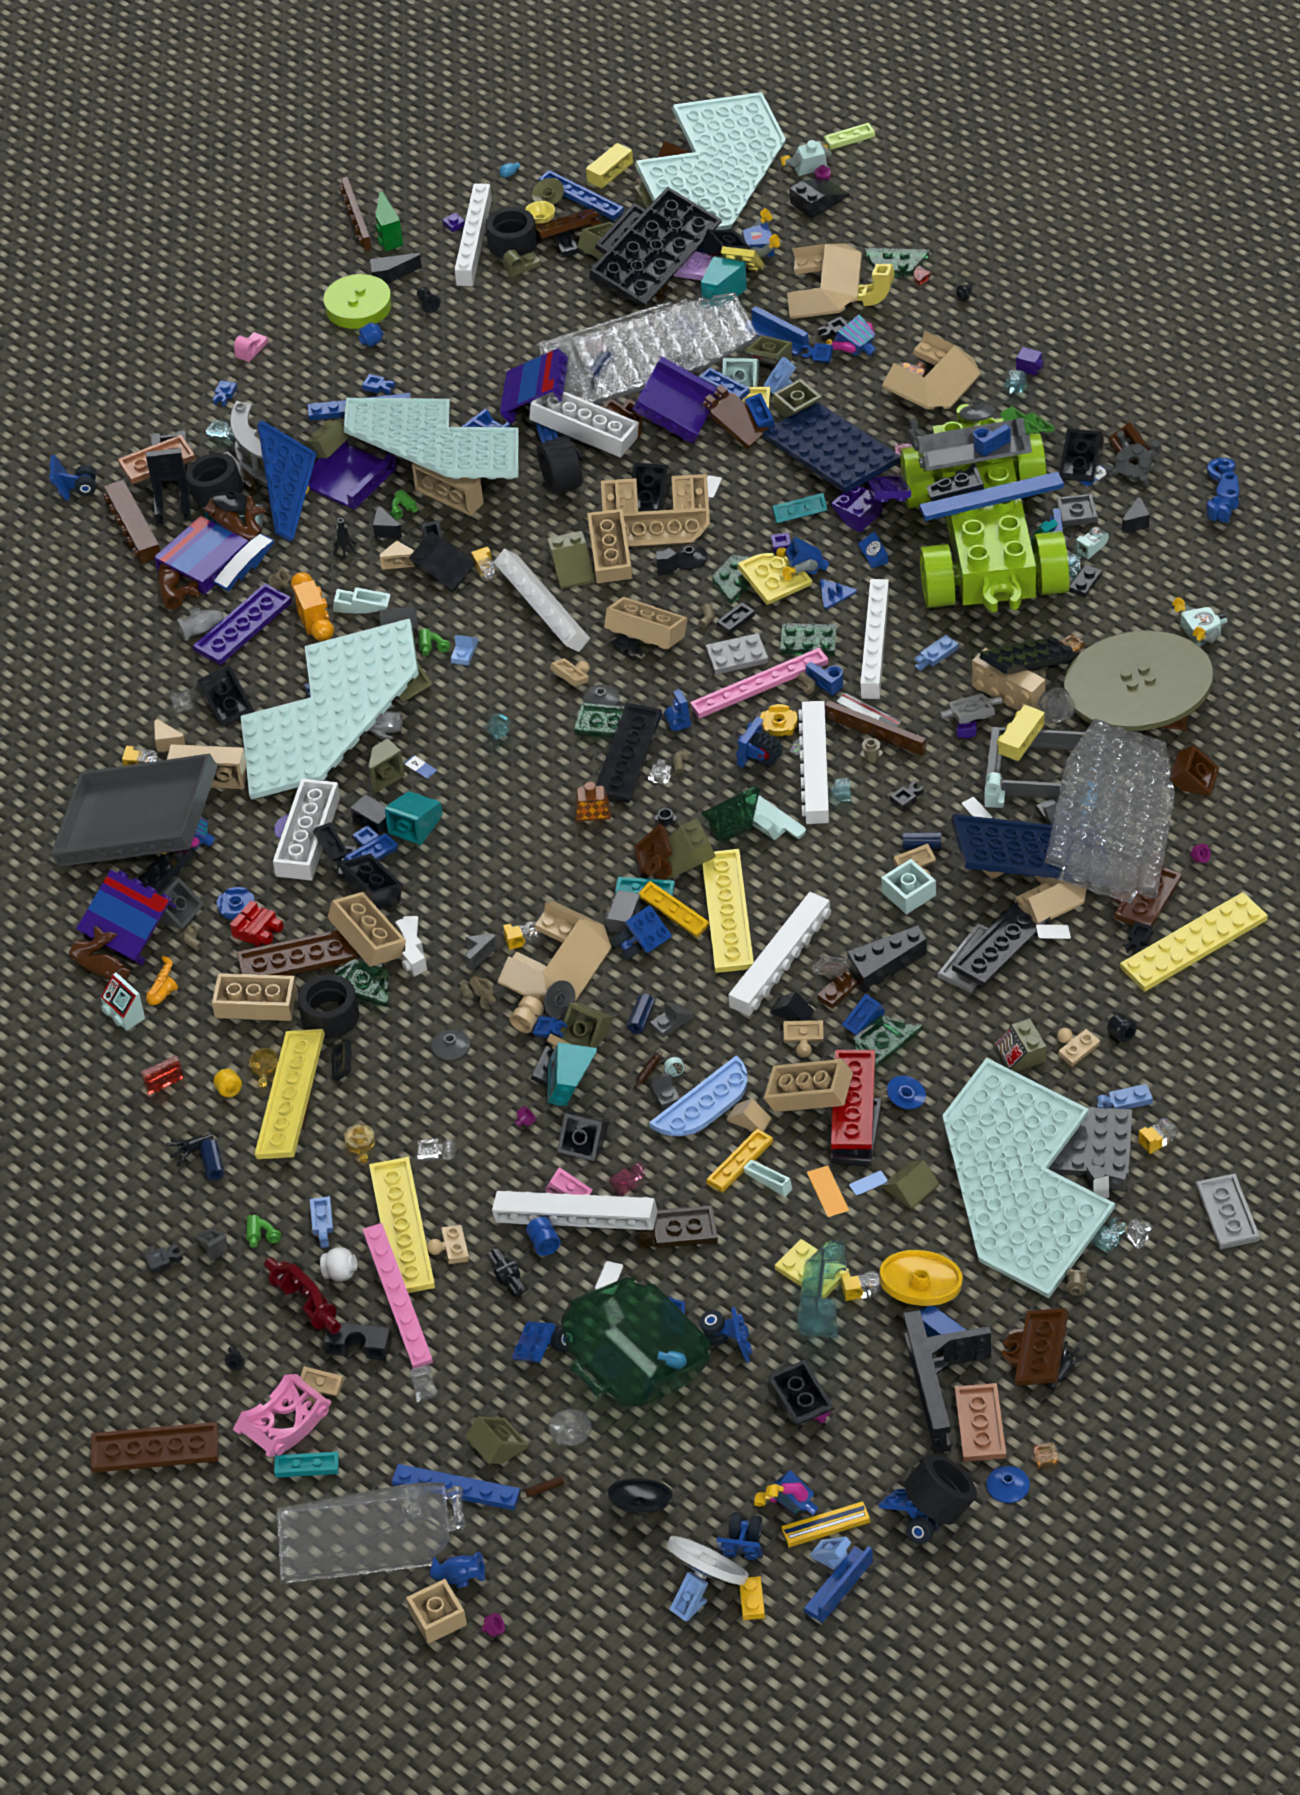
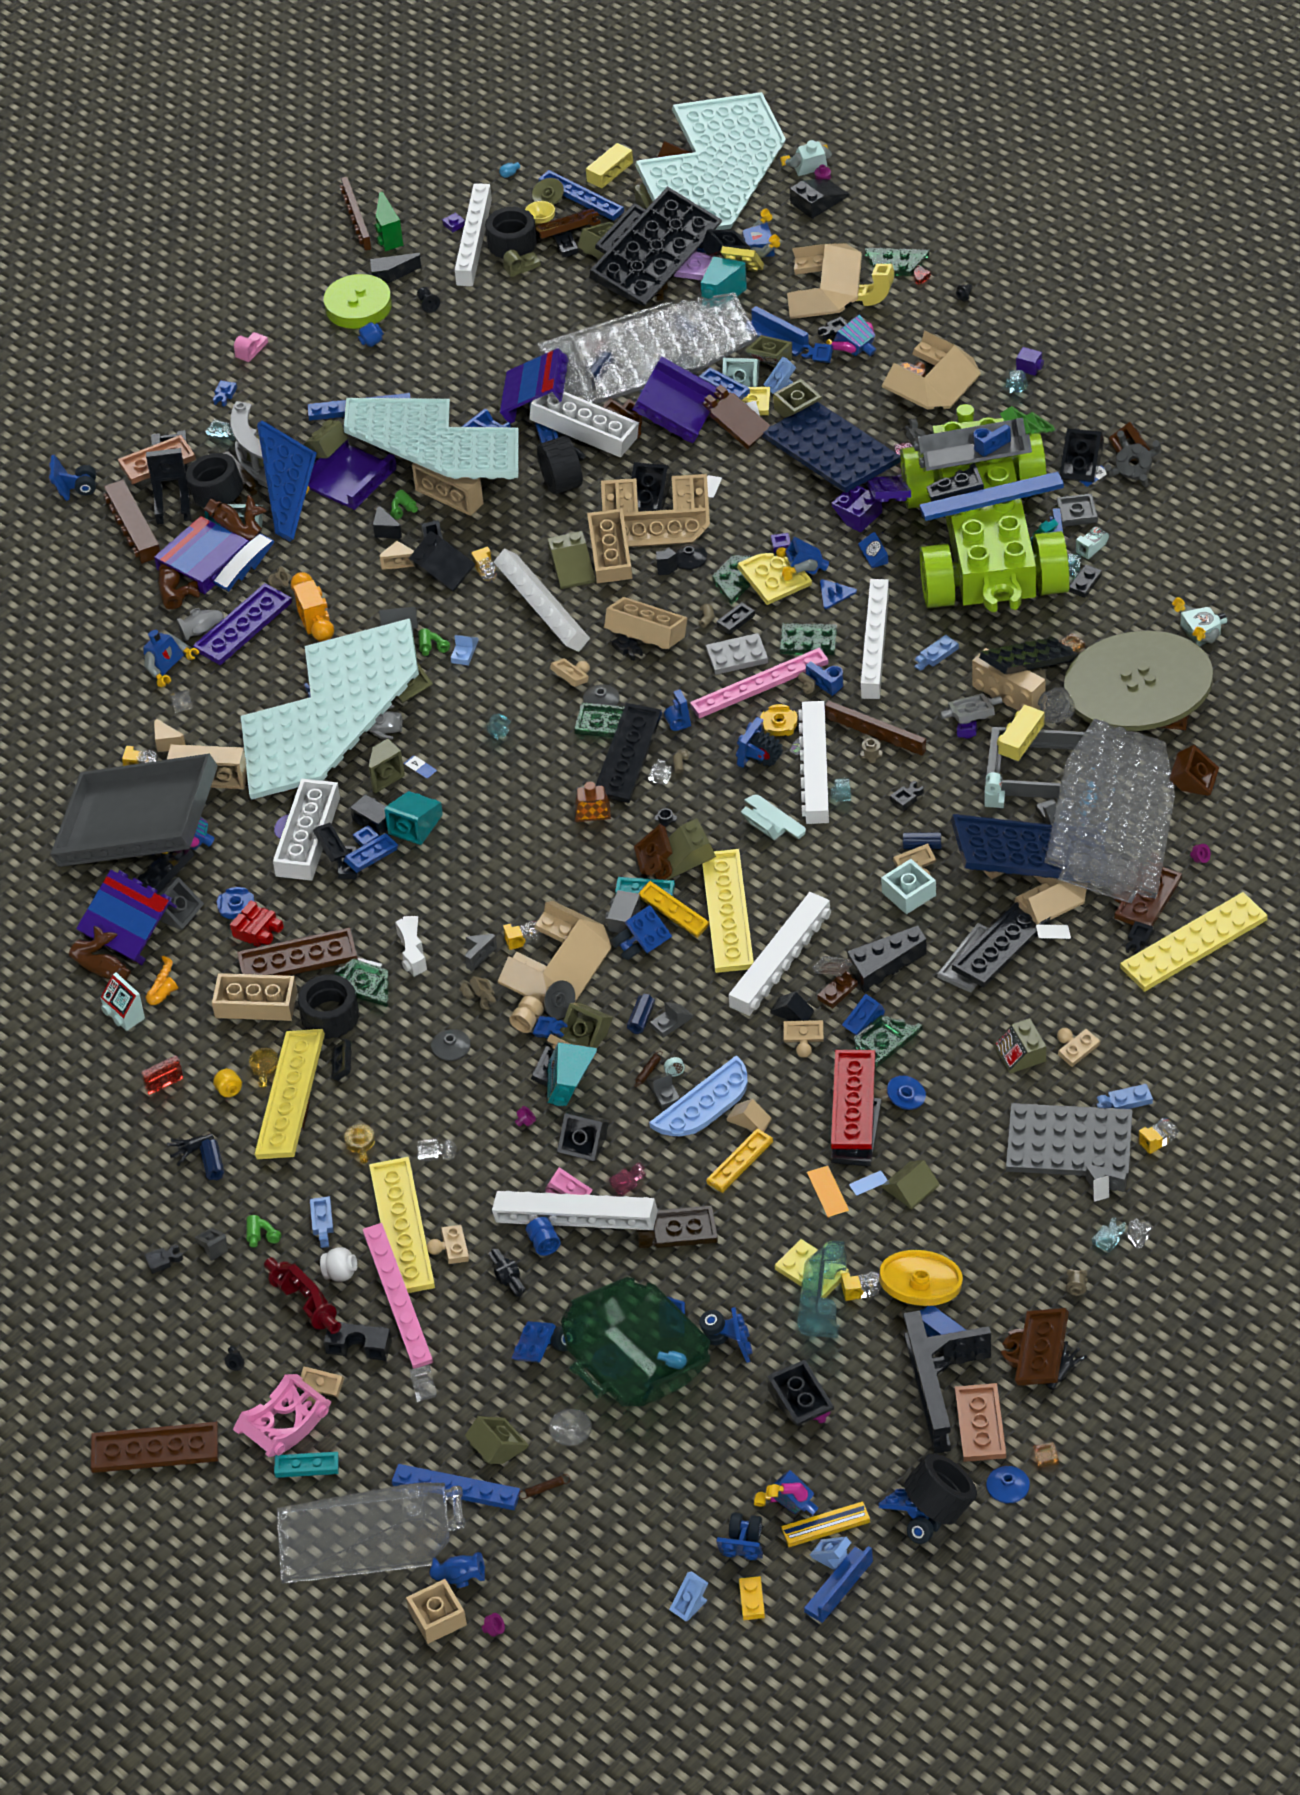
dark tan arm [184,925,203,951] -> none
black slope [197,665,255,728] -> none
black dish [212,490,247,512] -> none
tan brick [327,892,406,967] -> none
black piece [333,518,357,558] -> none
light aqua slope [333,587,390,614] -> none
black slope [339,853,403,909] -> none
blue plate [362,374,395,395] -> none
white sticker [595,1261,623,1293] -> none
black dish [608,1478,673,1515] -> none
white dish [666,1536,749,1585] -> none
clear green wing [702,787,760,842] -> none
light aqua piece [743,1160,793,1197] -> none
blue slope [745,393,775,428] -> none
tan brick [764,1059,853,1112] -> none
teal plate [771,493,828,523] -> none
yellowish green tile [824,123,875,150] -> none
sticker [837,693,901,727] -> none
light aqua plate [943,1058,1115,1298] -> none
dark grey dish [959,401,995,421] -> none
white sticker [962,797,992,818] -> none
black head [1107,1013,1137,1042] -> none
black slope [1122,497,1150,533] -> none
light grey tile [1196,1174,1260,1250] -> none
blue animal [1206,458,1239,523] -> none
none -> torso [143,630,199,687]

